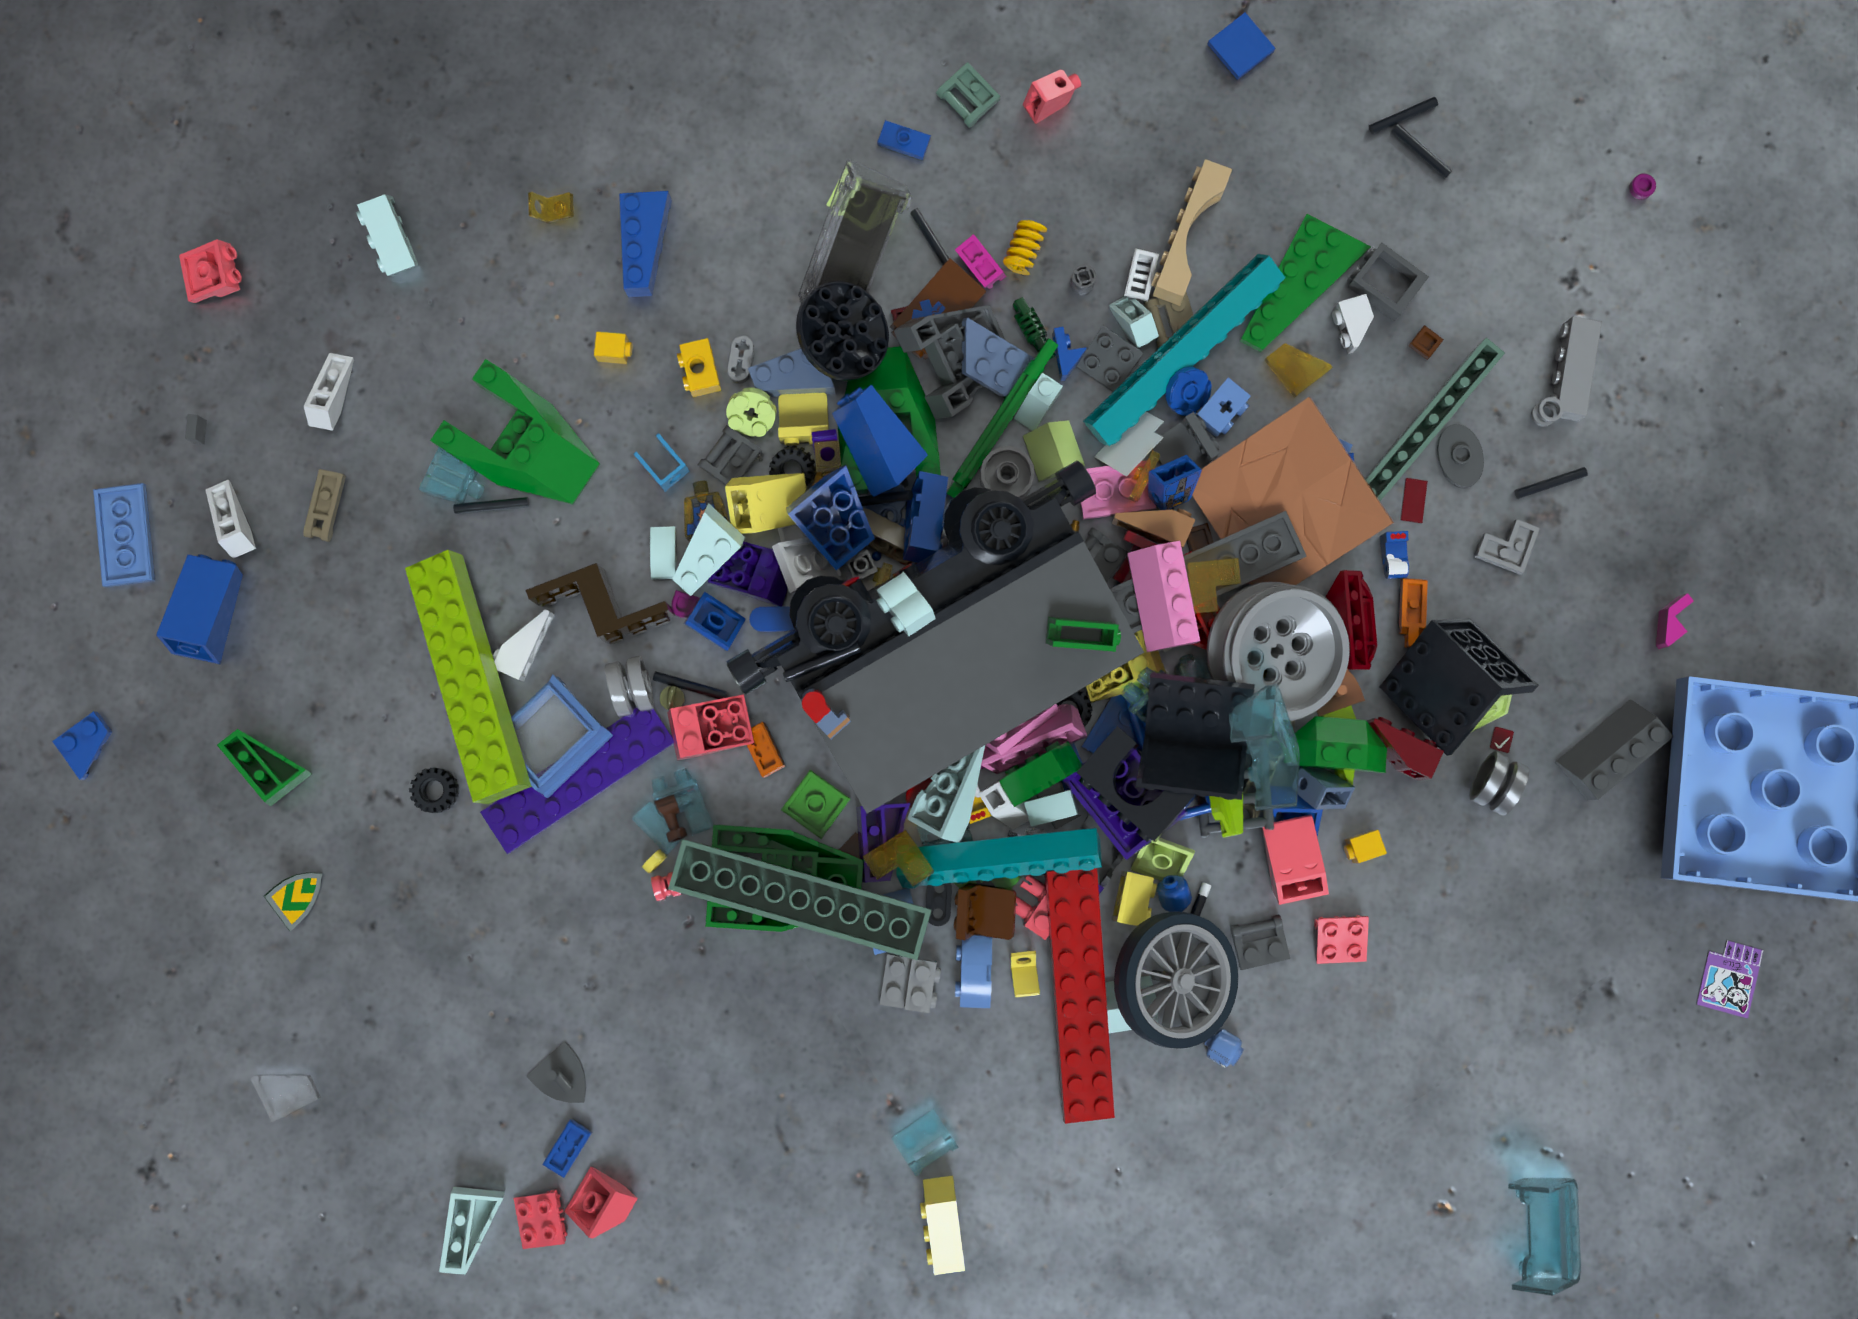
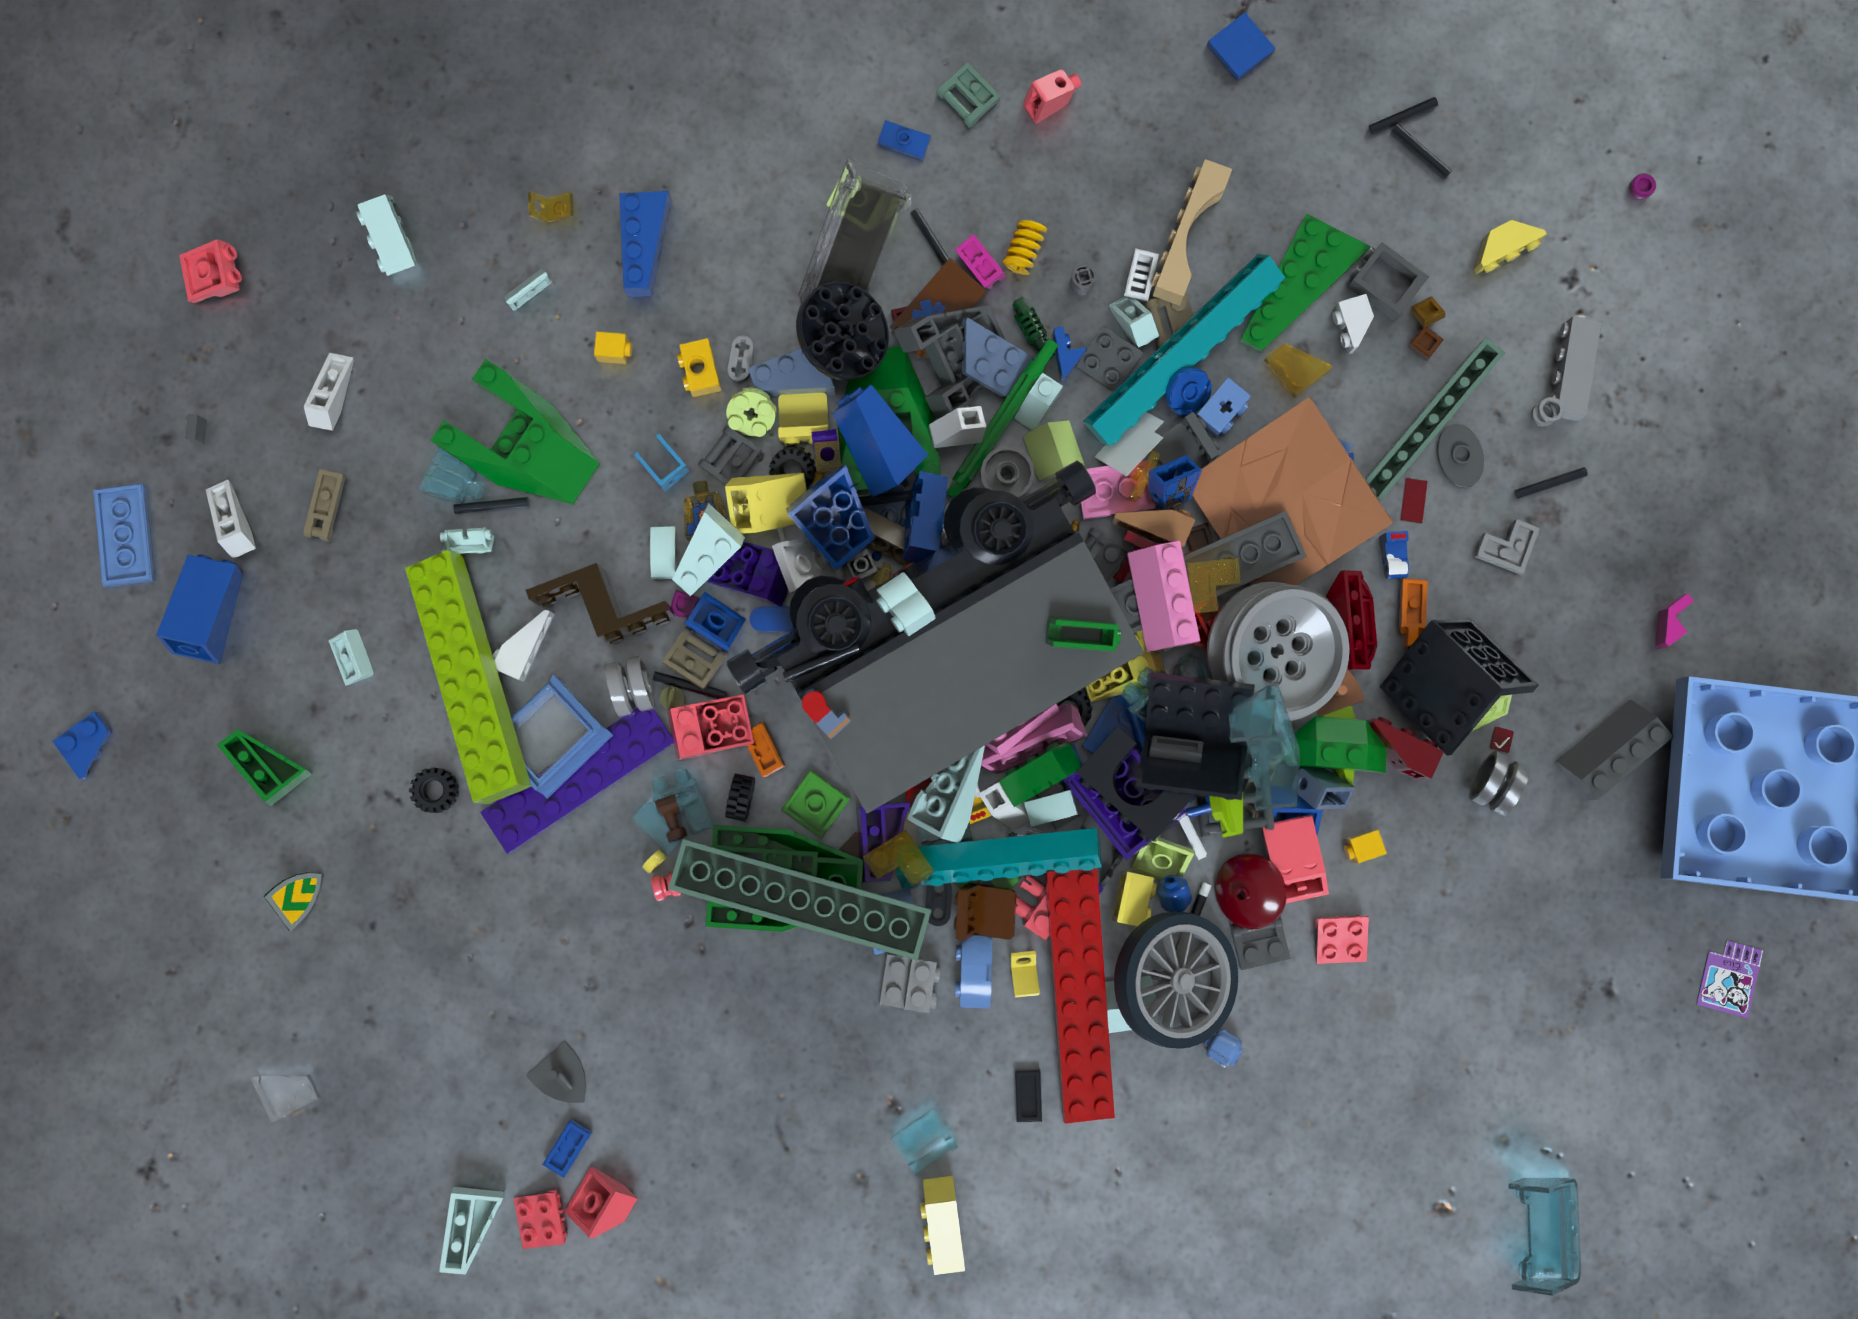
none -> light aqua slope [328,629,374,686]
none -> light aqua hinge [440,527,495,554]
none -> light aqua slope [503,269,552,311]
none -> dark tan plate [662,627,729,690]
none -> black tyre [725,773,755,822]
none -> white slope [929,406,986,448]
none -> black tile [1015,1069,1042,1122]
none -> dark grey tile [1149,736,1204,763]
none -> white tile [1179,815,1207,860]
none -> dark red dish [1215,853,1287,929]
none -> pearl gold tile [1411,296,1445,328]
none -> light yellow slope [1474,220,1547,274]

